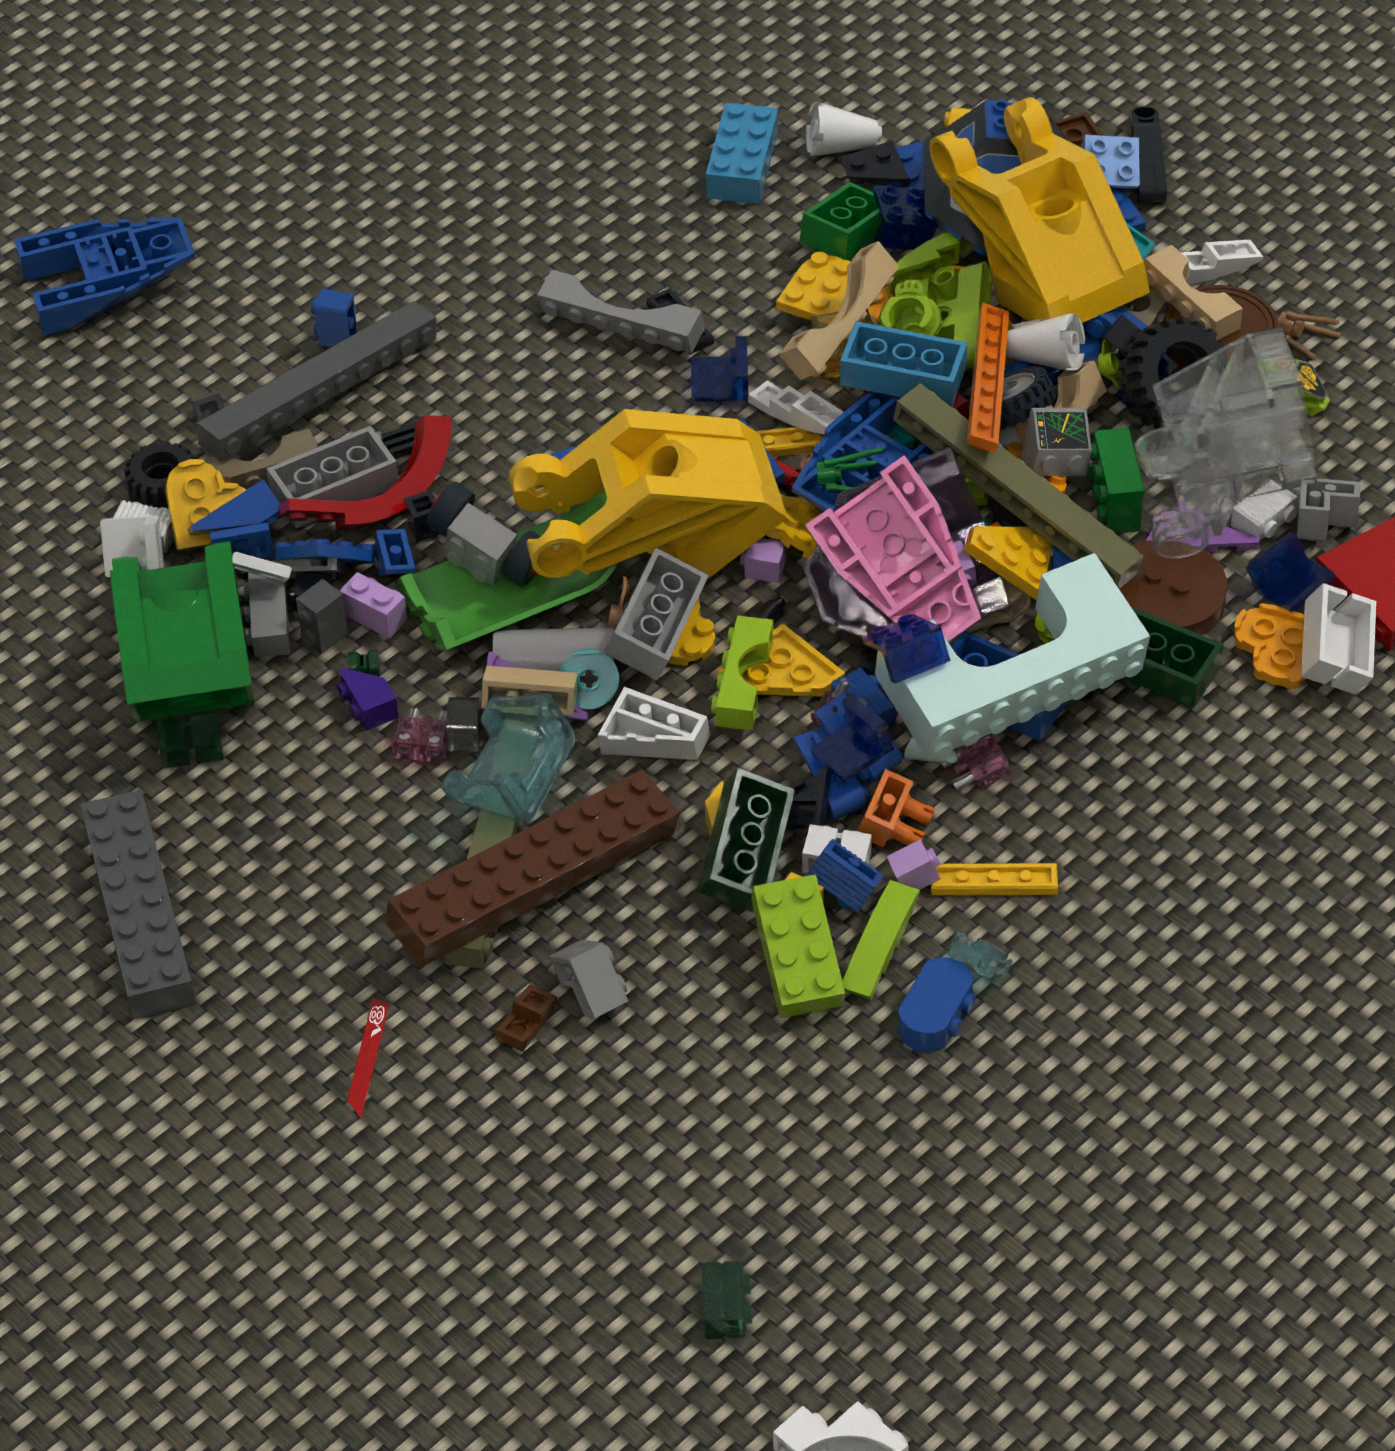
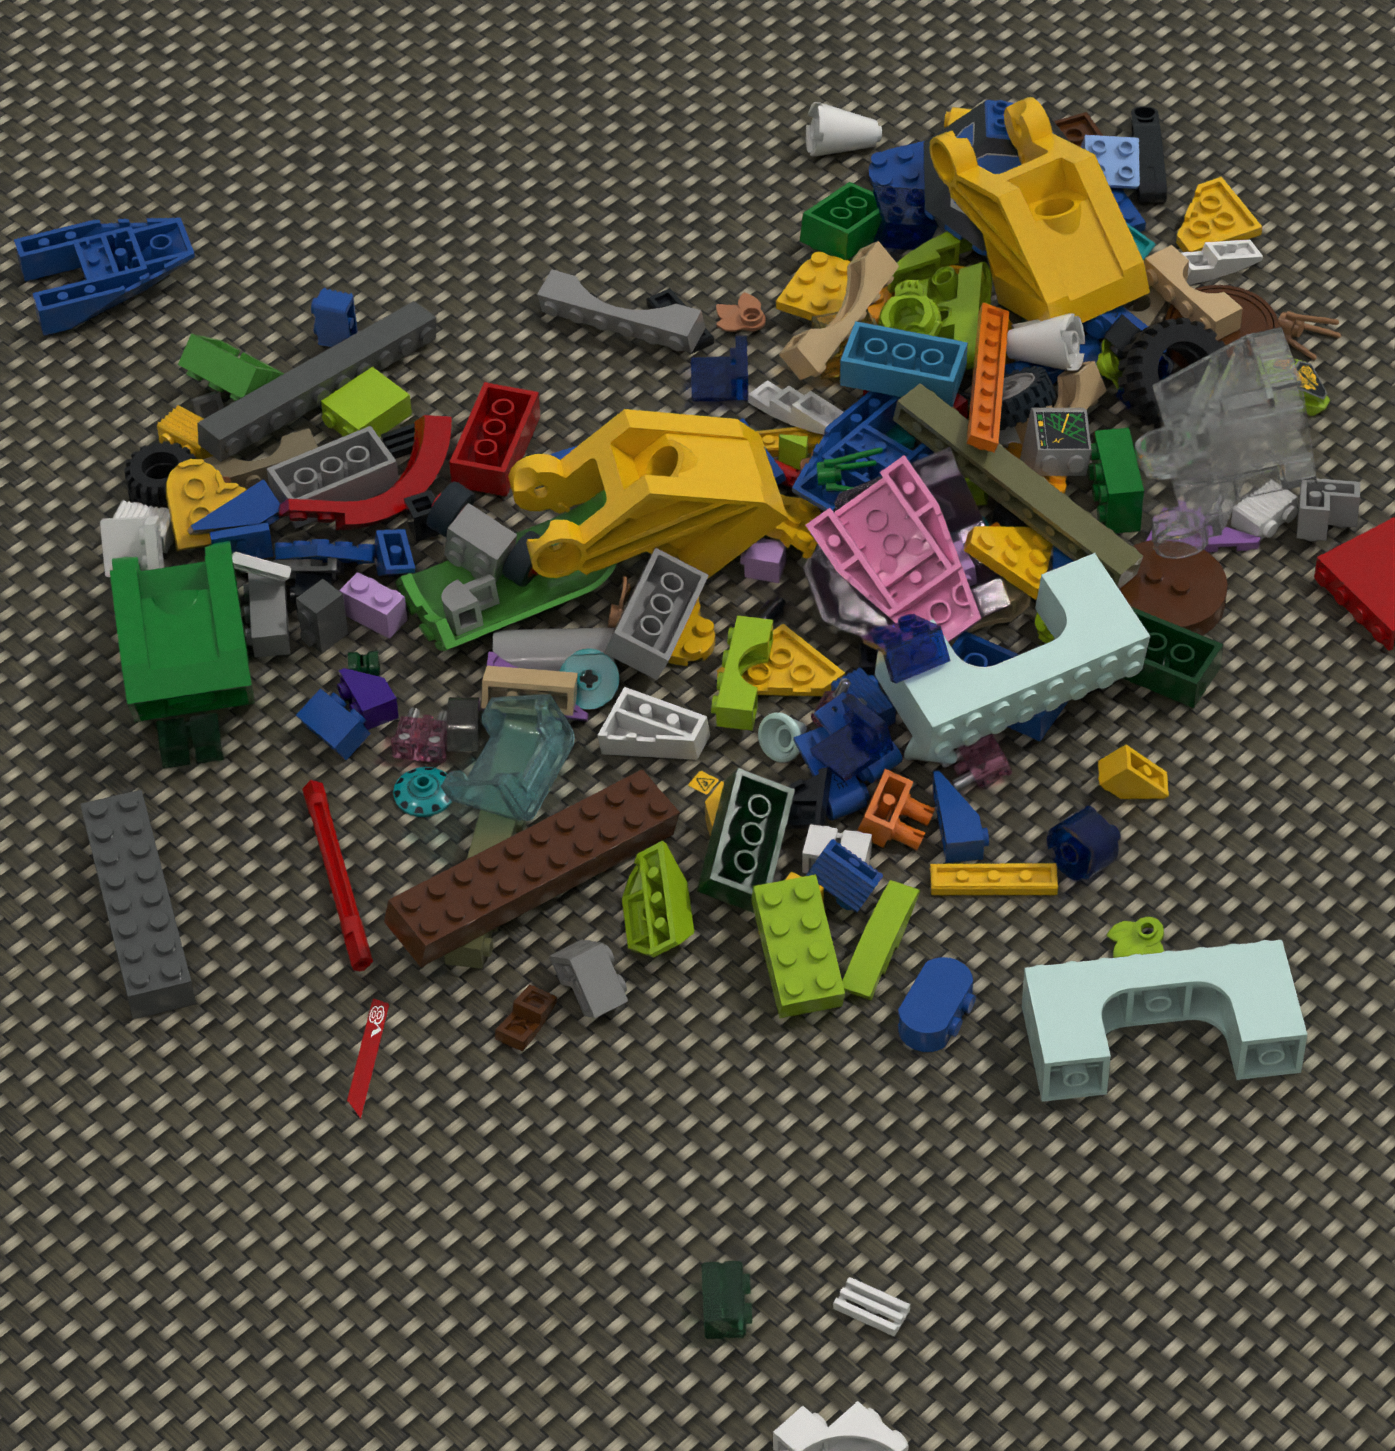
dark azure brick [706,103,778,204] -> none
black wing [841,141,910,186] -> none
lavender brick [887,839,941,890] -> none
clear light blue plate [947,932,1013,978] -> none
light orange plate [1234,603,1307,689] -> none
clear blue bracket [1245,532,1336,612] -> none
white piece [1301,583,1376,694] -> none
none -> yellow brick [157,405,213,459]
none -> bright green piece [178,334,284,401]
none -> blue brick [296,688,371,760]
none -> red piece [302,780,373,972]
none -> lime brick [321,367,412,437]
none -> teal dish [393,767,455,817]
none -> light grey brick [441,574,500,636]
none -> red brick [449,382,541,497]
none -> lime wedge [622,841,694,958]
none -> yellow sticker [688,771,719,795]
none -> nougat plate [716,292,766,332]
none -> light aqua hat [758,712,807,763]
none -> lime slope [778,434,808,470]
none -> white tile [833,1277,910,1337]
none -> blue slope [932,770,989,863]
none -> light aqua arch [1022,940,1307,1102]
none -> clear blue brick [1046,806,1121,881]
none -> yellow slope [1098,744,1169,799]
none -> lime plate [1107,917,1164,958]
none -> yellow plate [1176,177,1262,252]

